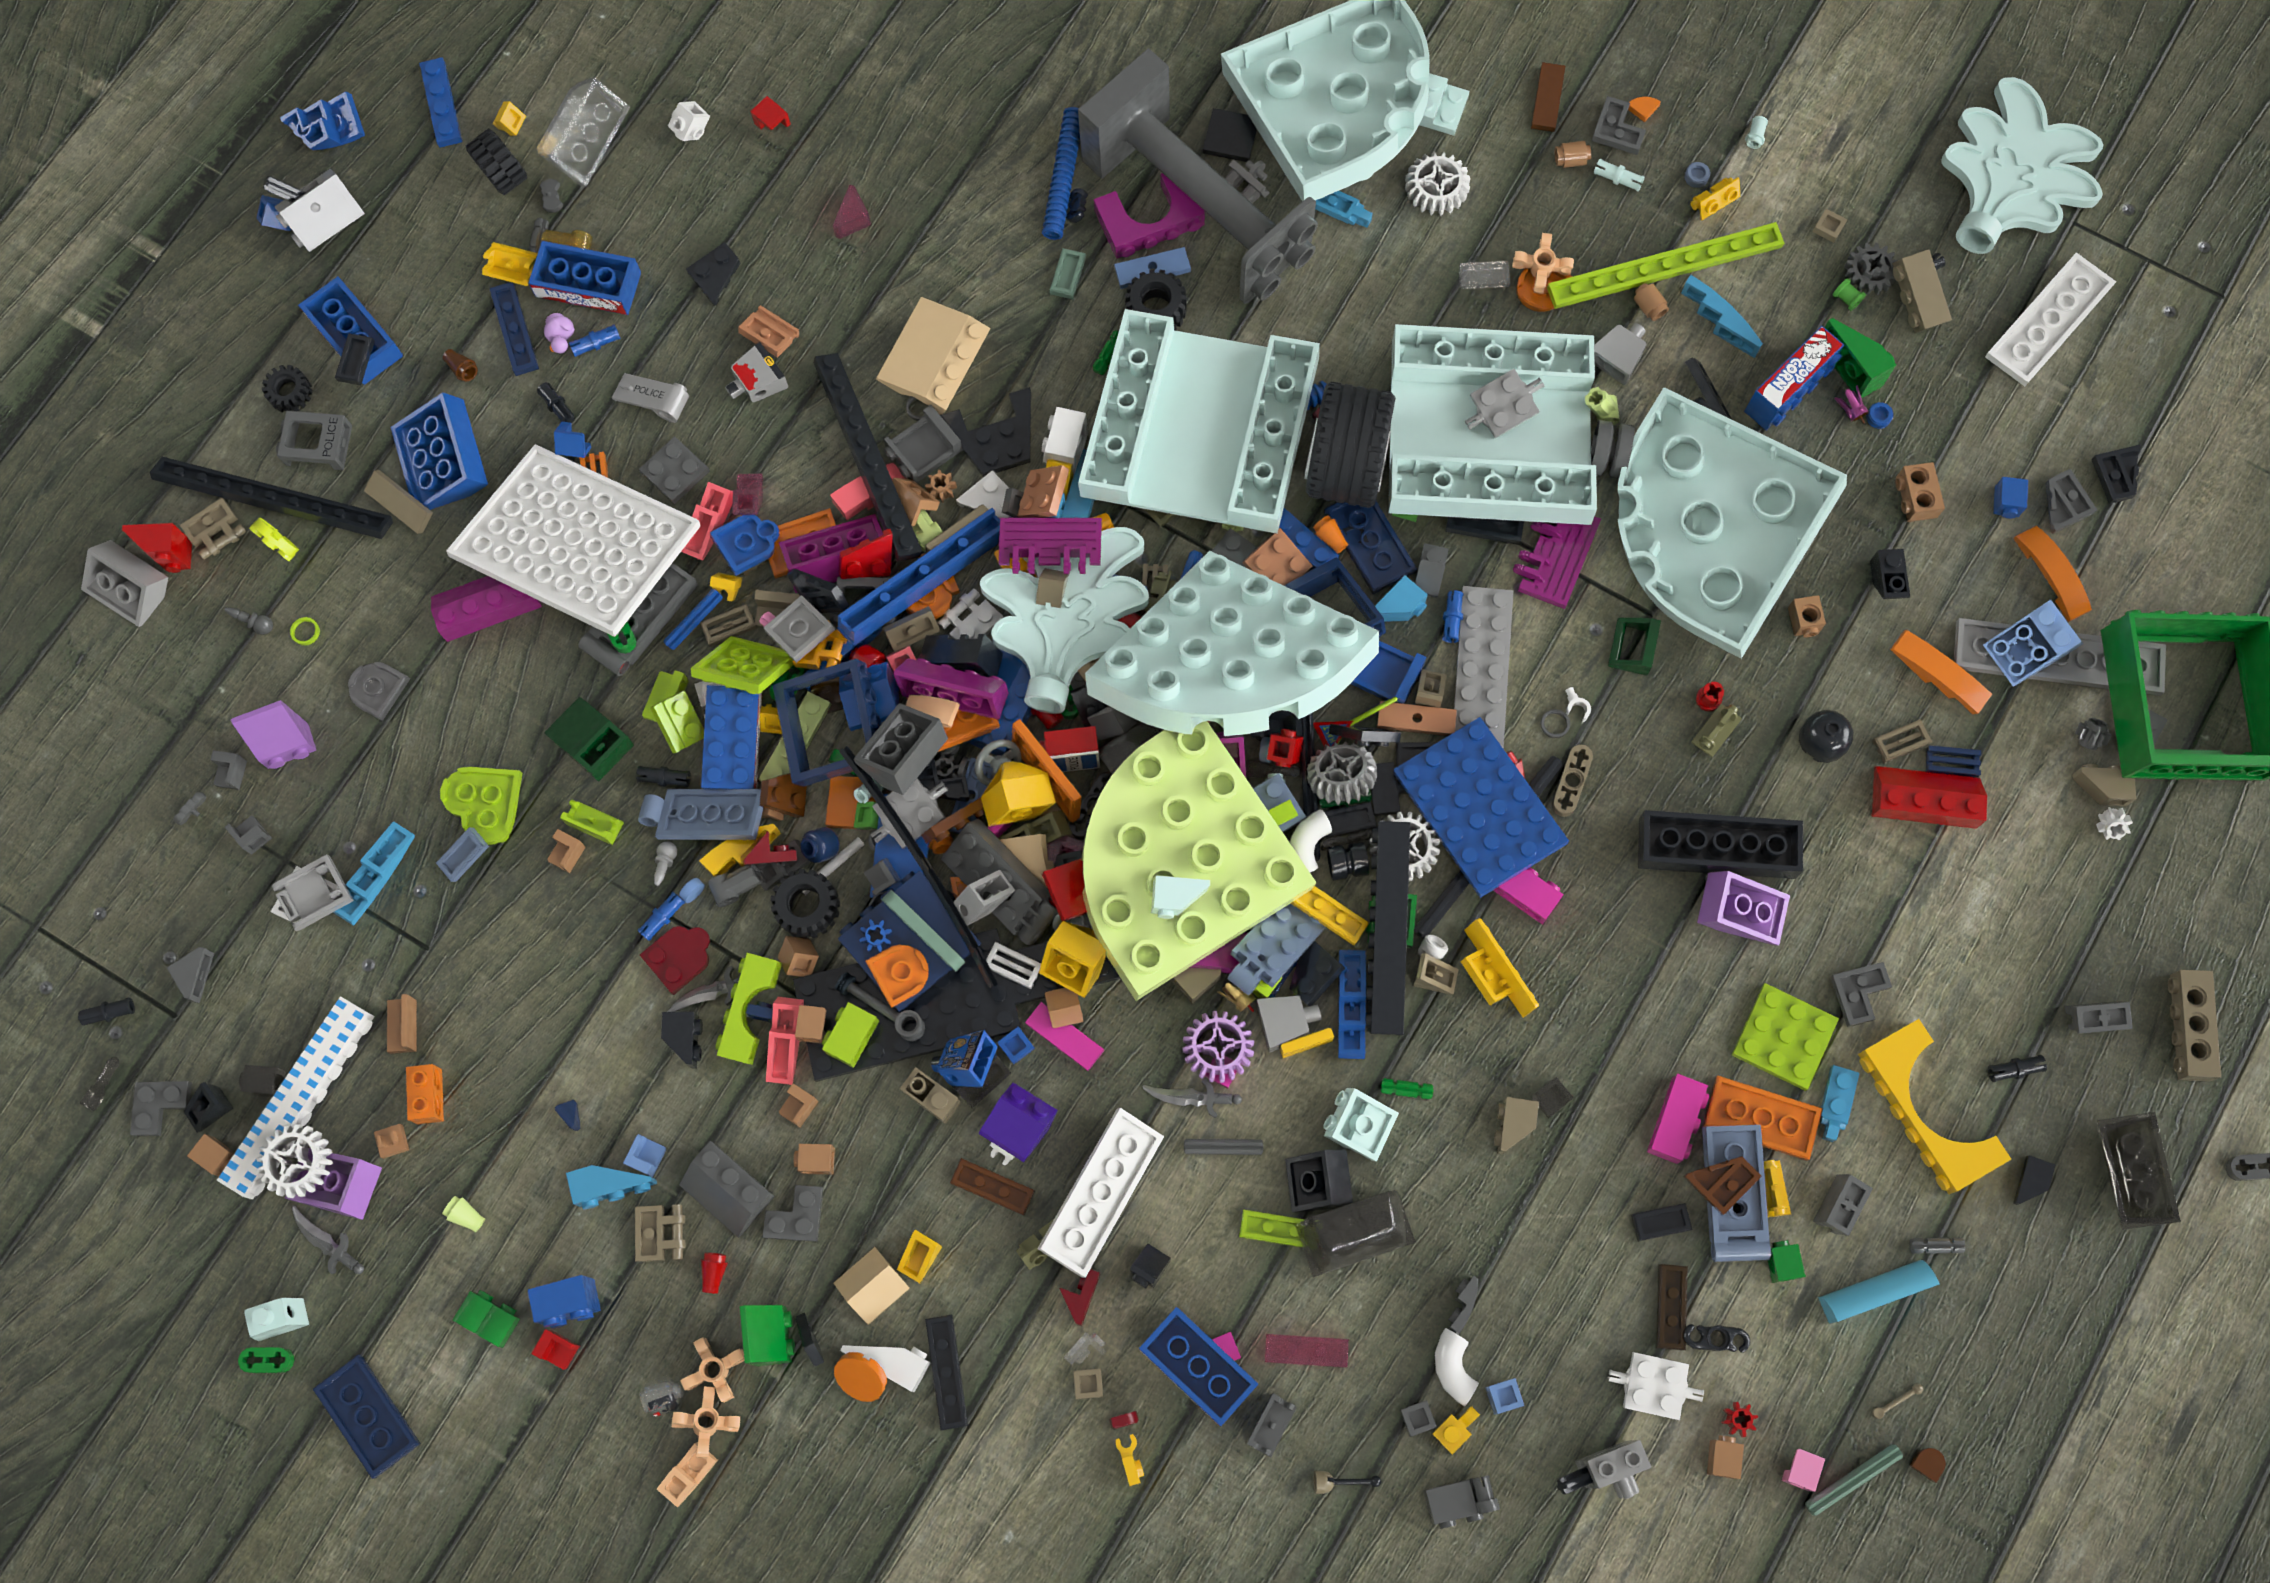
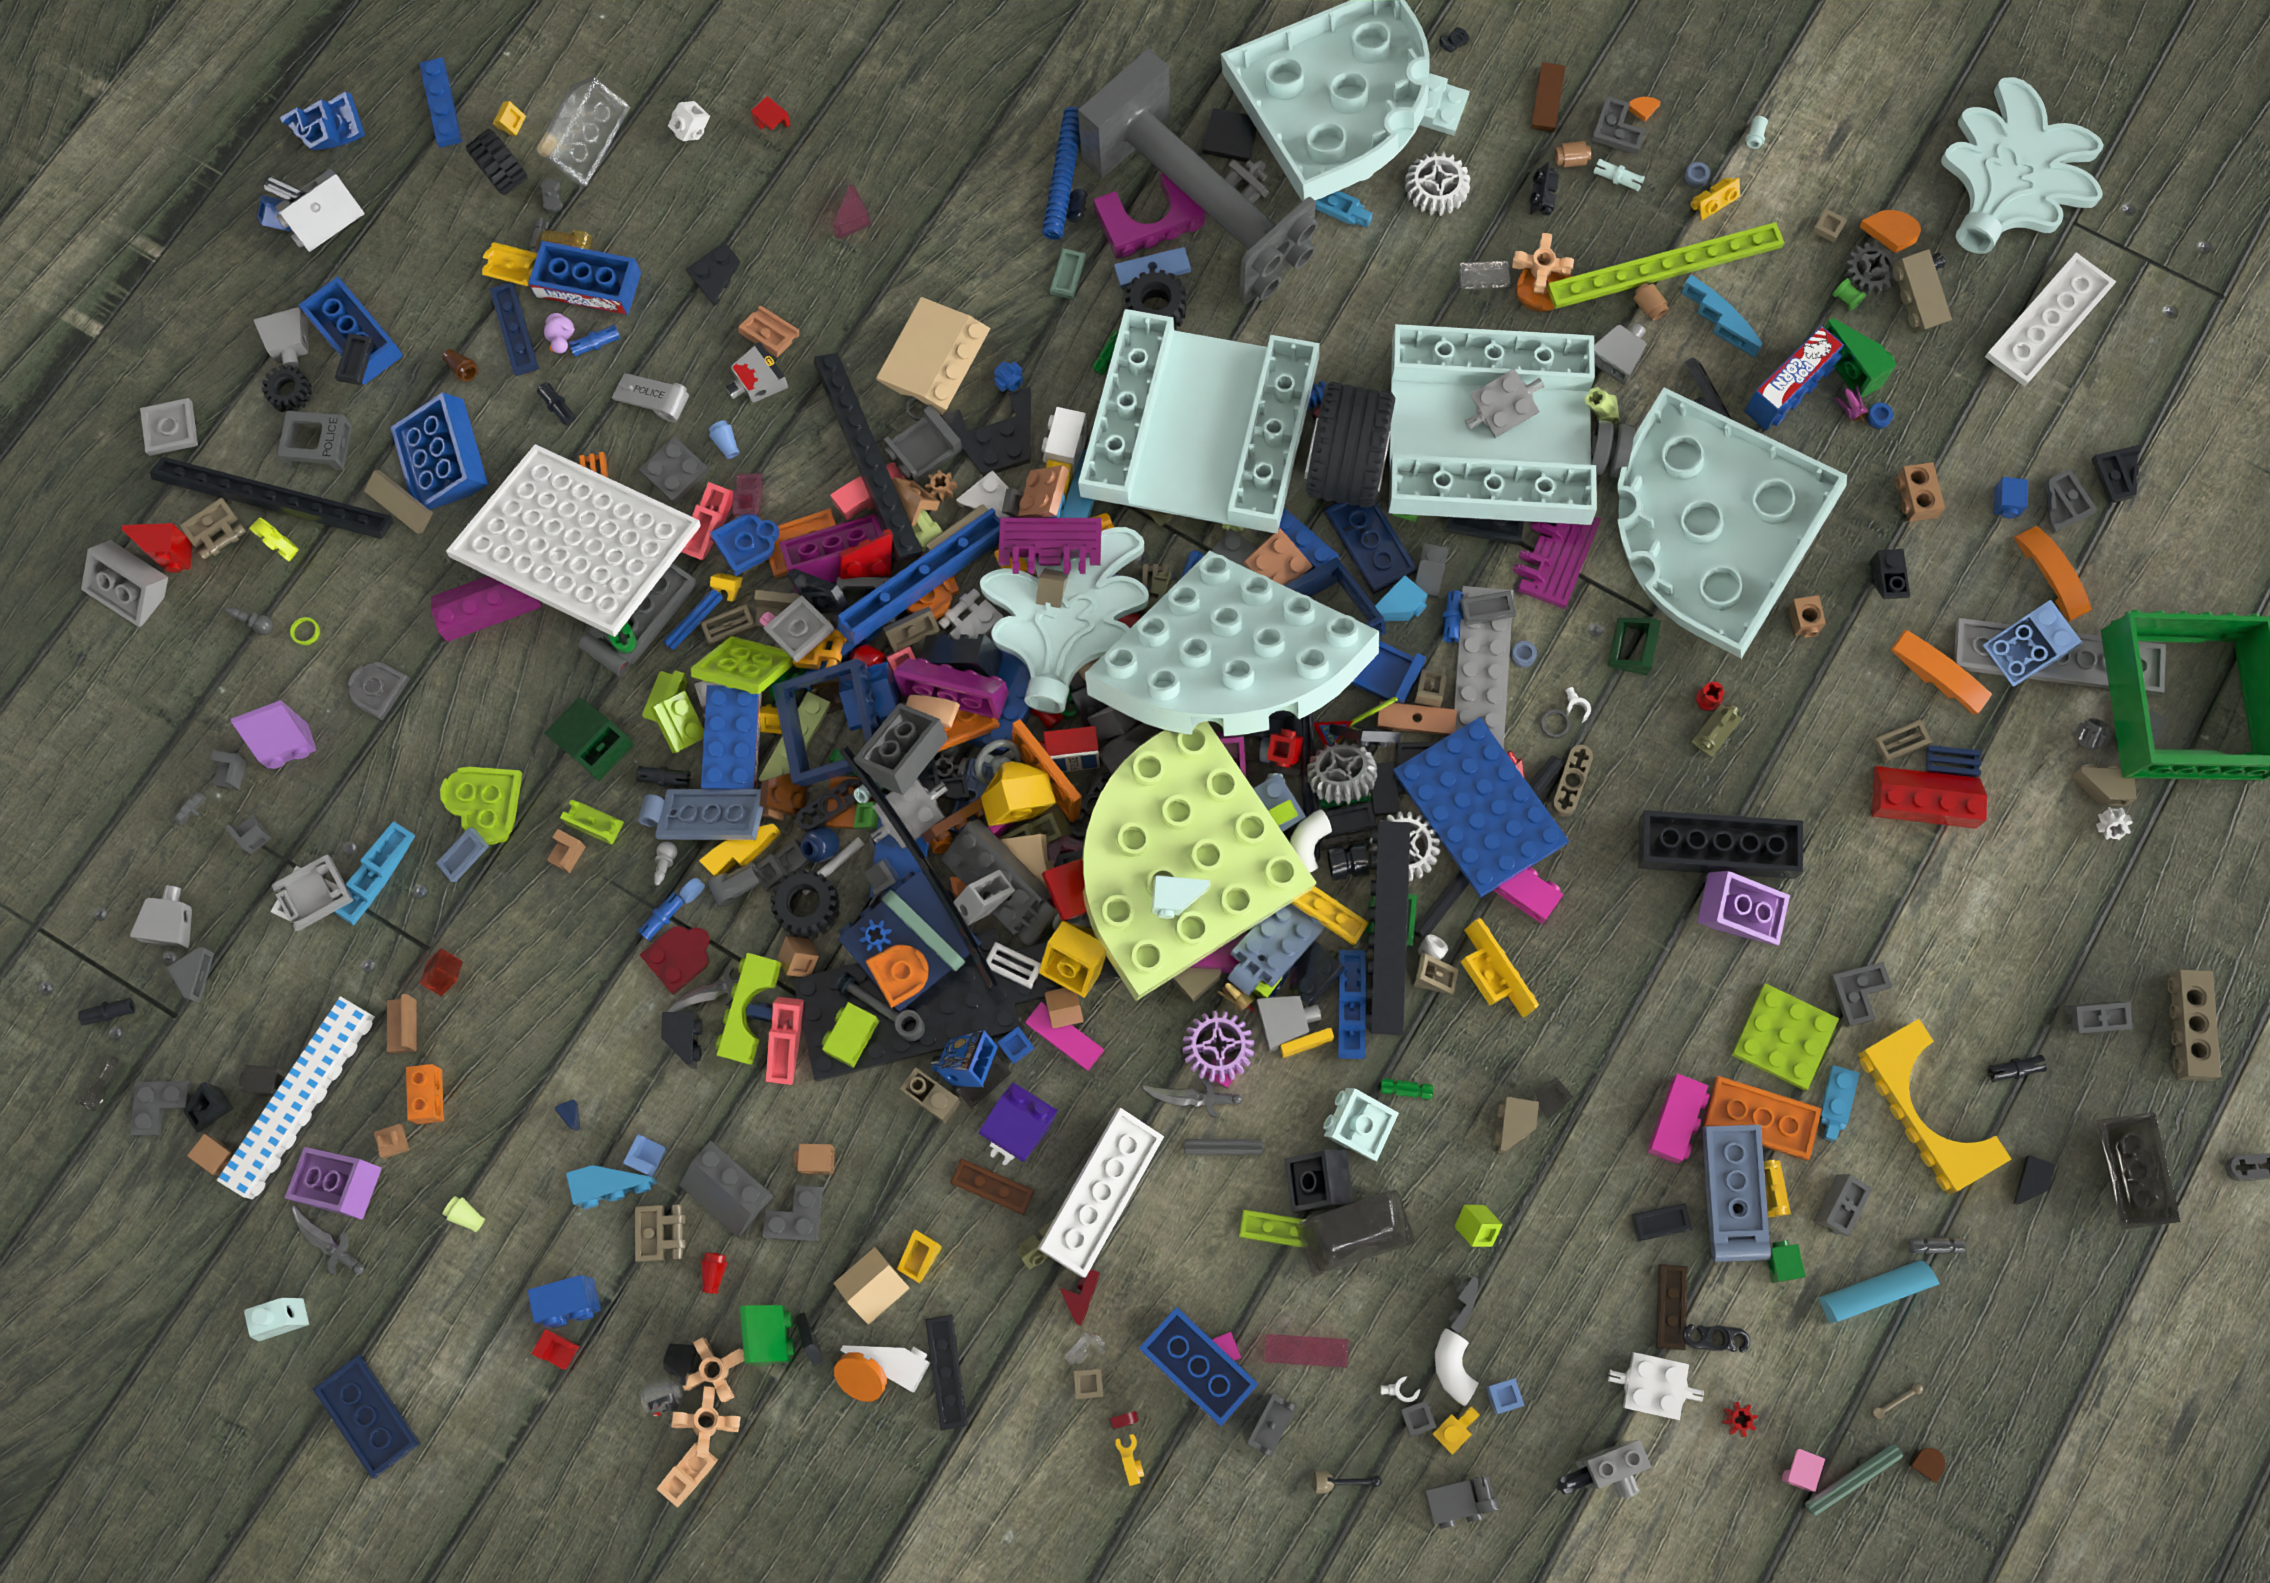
green beam [238,1347,294,1373] -> none
white gear [256,1124,333,1198] -> none
green brick [453,1290,520,1348] -> none
blue panel [554,422,591,458] -> none
dark red slope [741,830,797,865] -> none
medium nougat panel [779,1083,819,1128] -> none
medium nougat panel [795,1005,826,1044] -> none
black slope [1130,1244,1171,1289] -> none
orange cone [1313,515,1349,554] -> none
reddish brown wing [1683,1156,1762,1215] -> none
medium nougat brick [1707,1435,1744,1479] -> none
black cylinder [1799,710,1854,763] -> none
none -> light grey torso [130,885,192,949]
none -> light grey plate [140,398,198,456]
none -> light grey torso [254,307,309,369]
none -> clear red panel [419,948,463,997]
none -> black tile [663,1344,697,1386]
none -> medium blue cone [708,420,740,459]
none -> black beam [796,779,862,832]
none -> blue gear [994,361,1024,392]
none -> white piece [1380,1377,1420,1402]
none -> black piece [1439,27,1469,53]
none -> lime panel [1455,1205,1503,1247]
none -> dark grey tile [1460,590,1516,626]
none -> sand blue tile [1510,641,1537,668]
none -> black hinge [1529,162,1559,216]
none -> orange tile [1860,210,1921,253]

